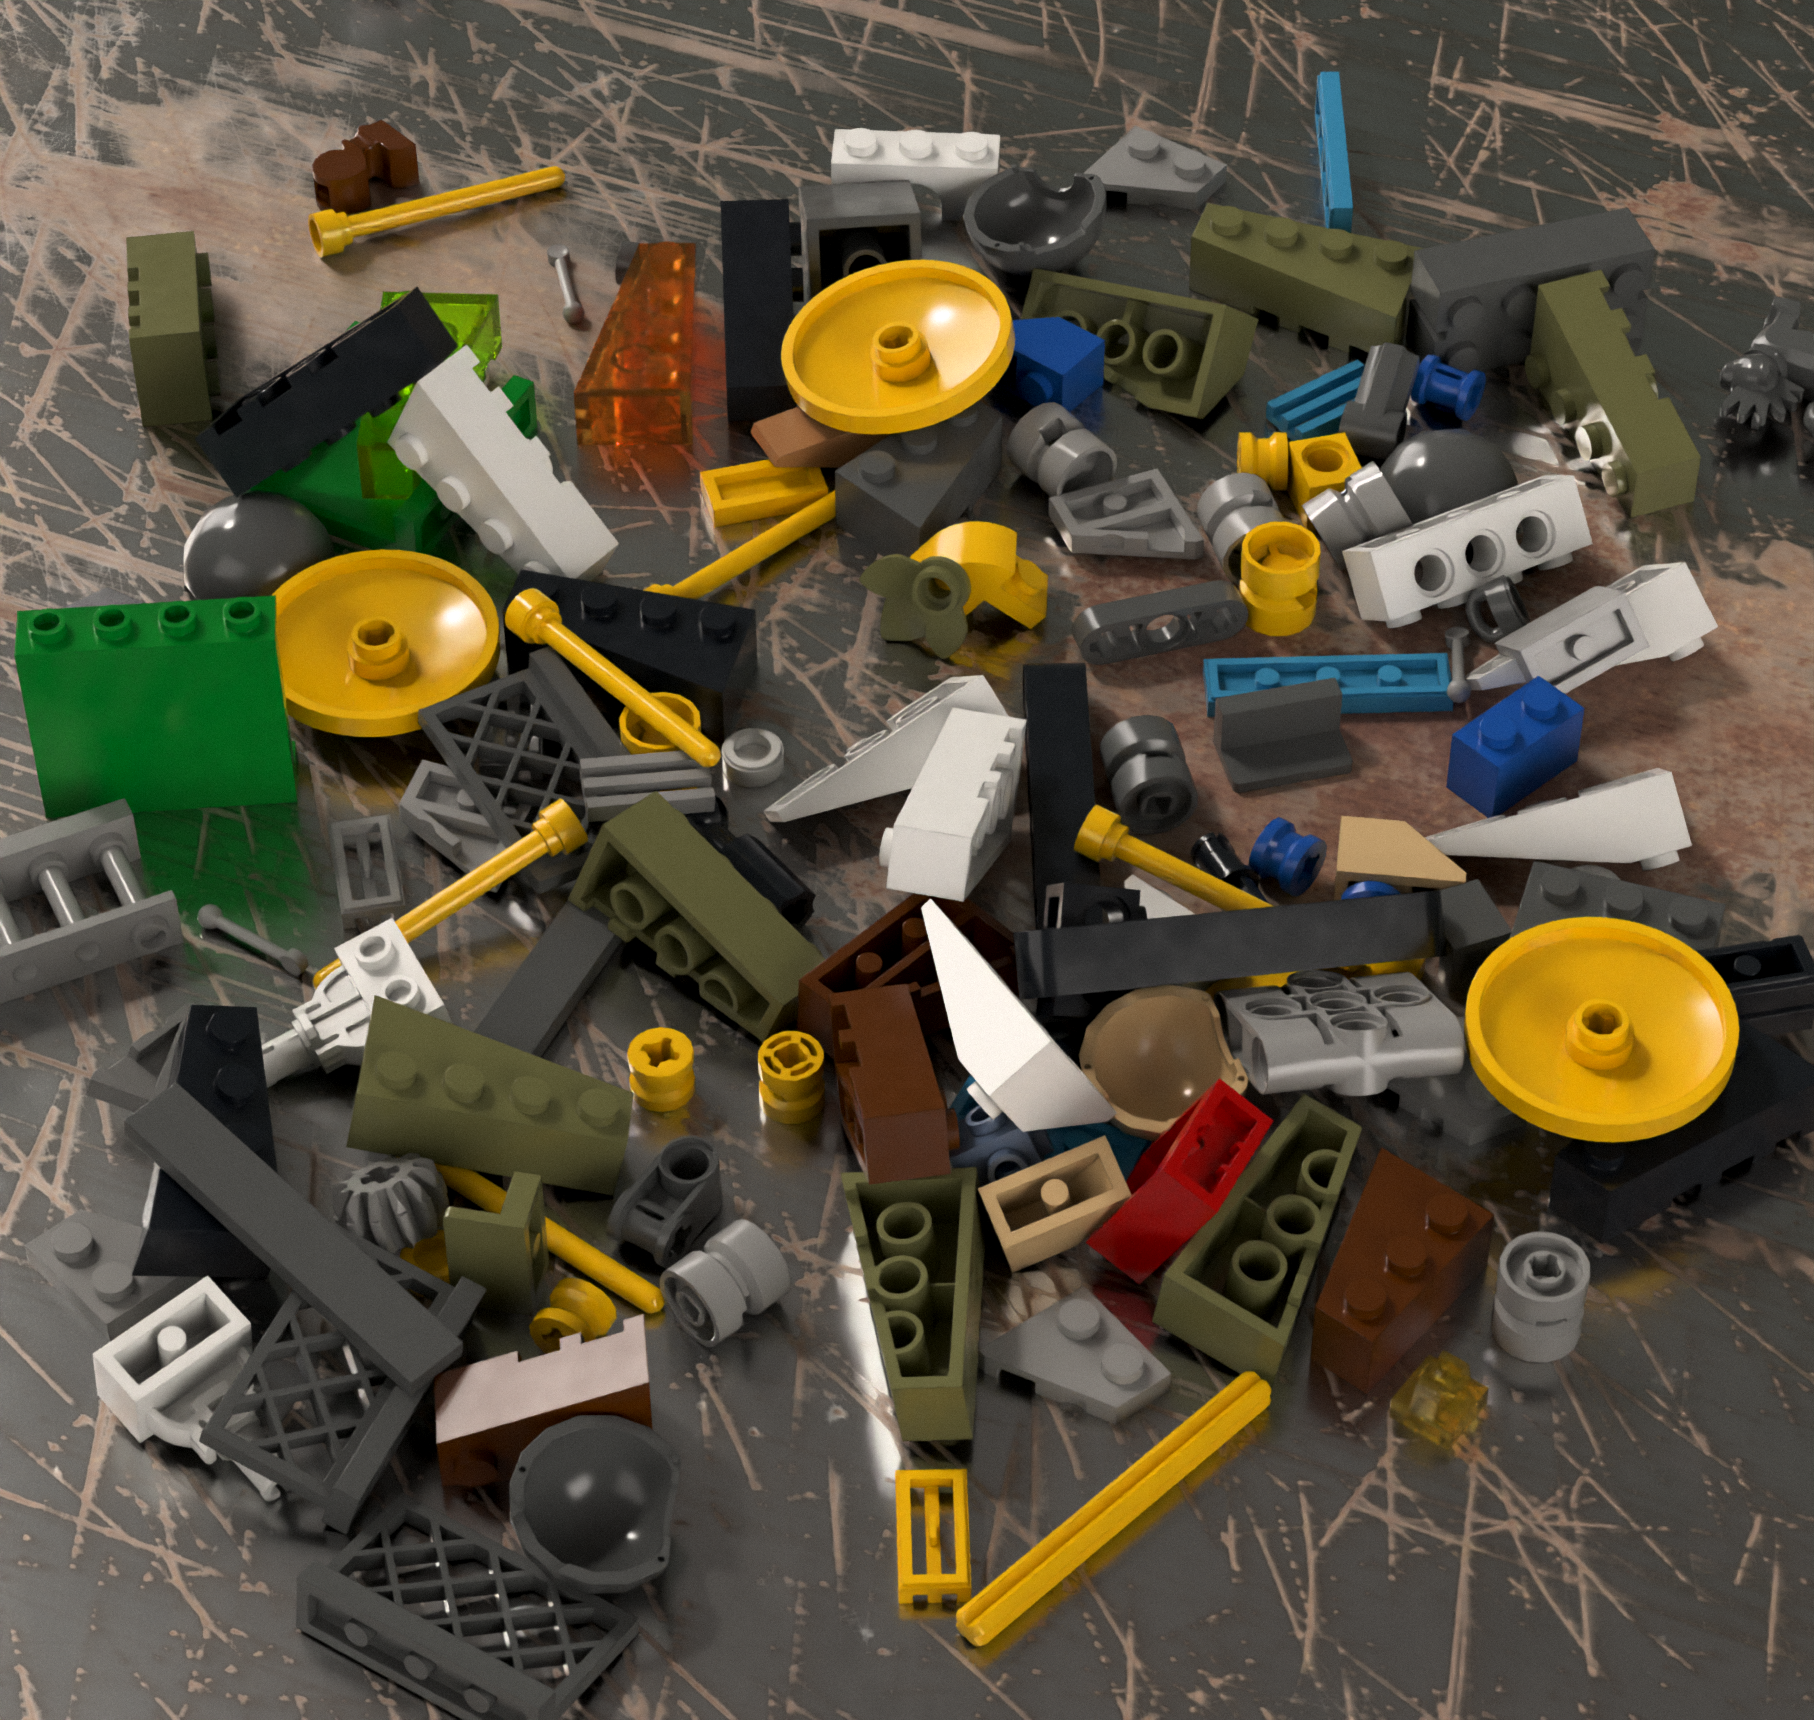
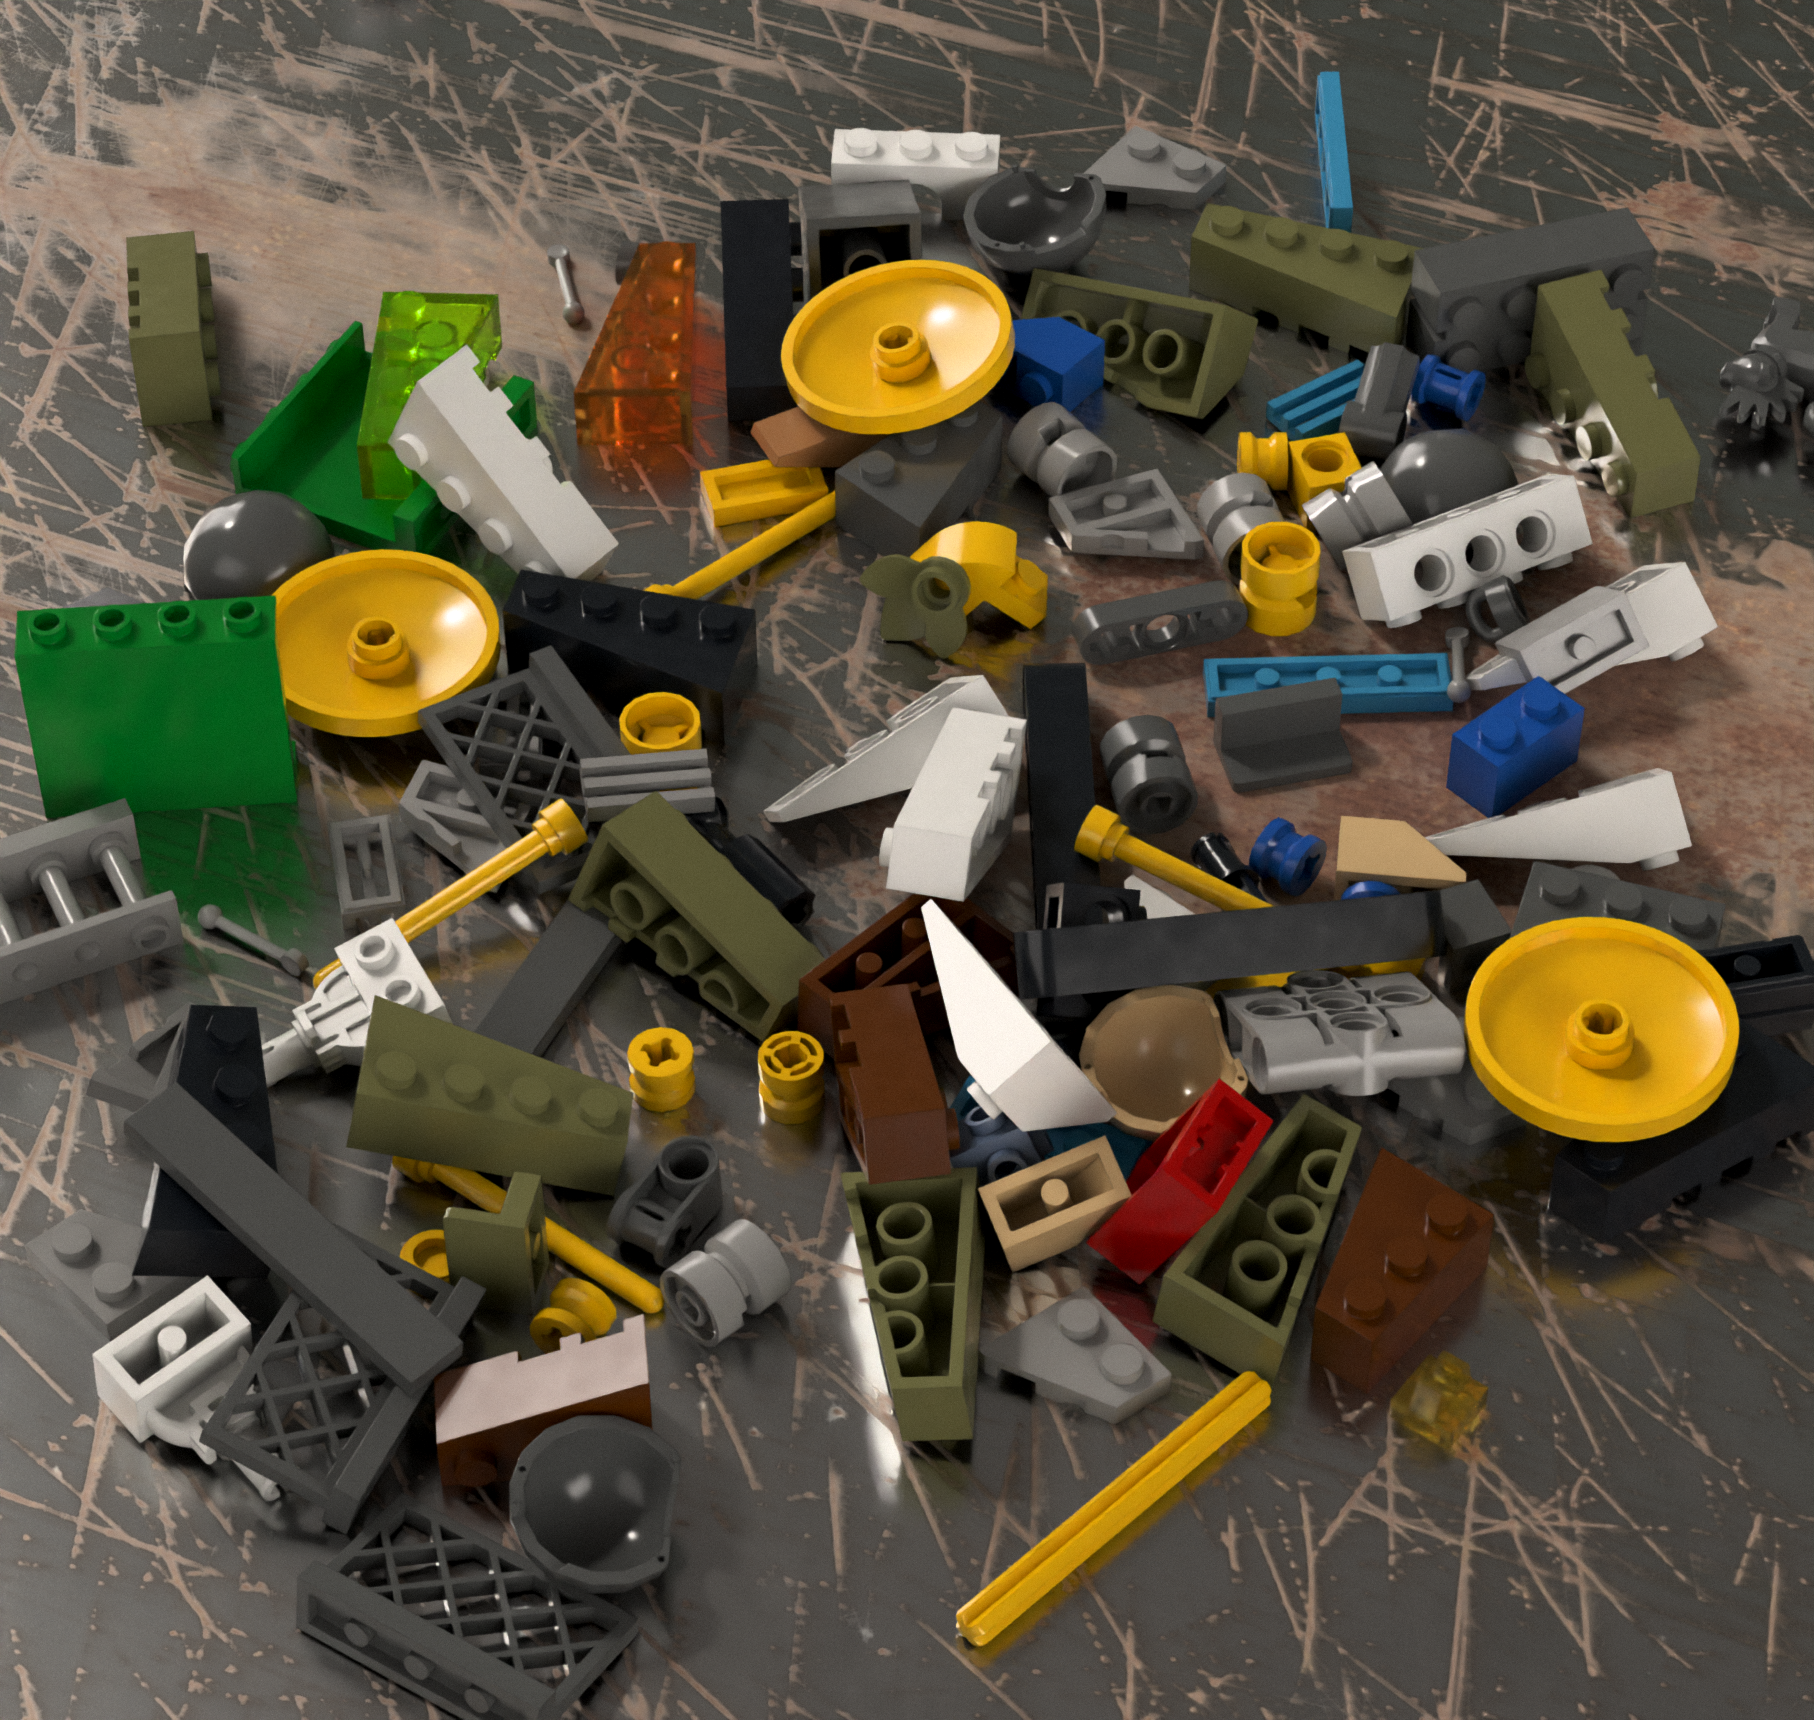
black wedge [195,287,458,498] -> none
yellow piece [308,166,565,257] -> none
reddish brown leg [312,119,420,215] -> none
light grey gear [331,1153,449,1254] -> none
yellow piece [505,588,721,767] -> none
white tile [721,728,784,787] -> none
yellow tile [895,1469,971,1604] -> none
light grey wheel [1491,1231,1590,1363] -> none

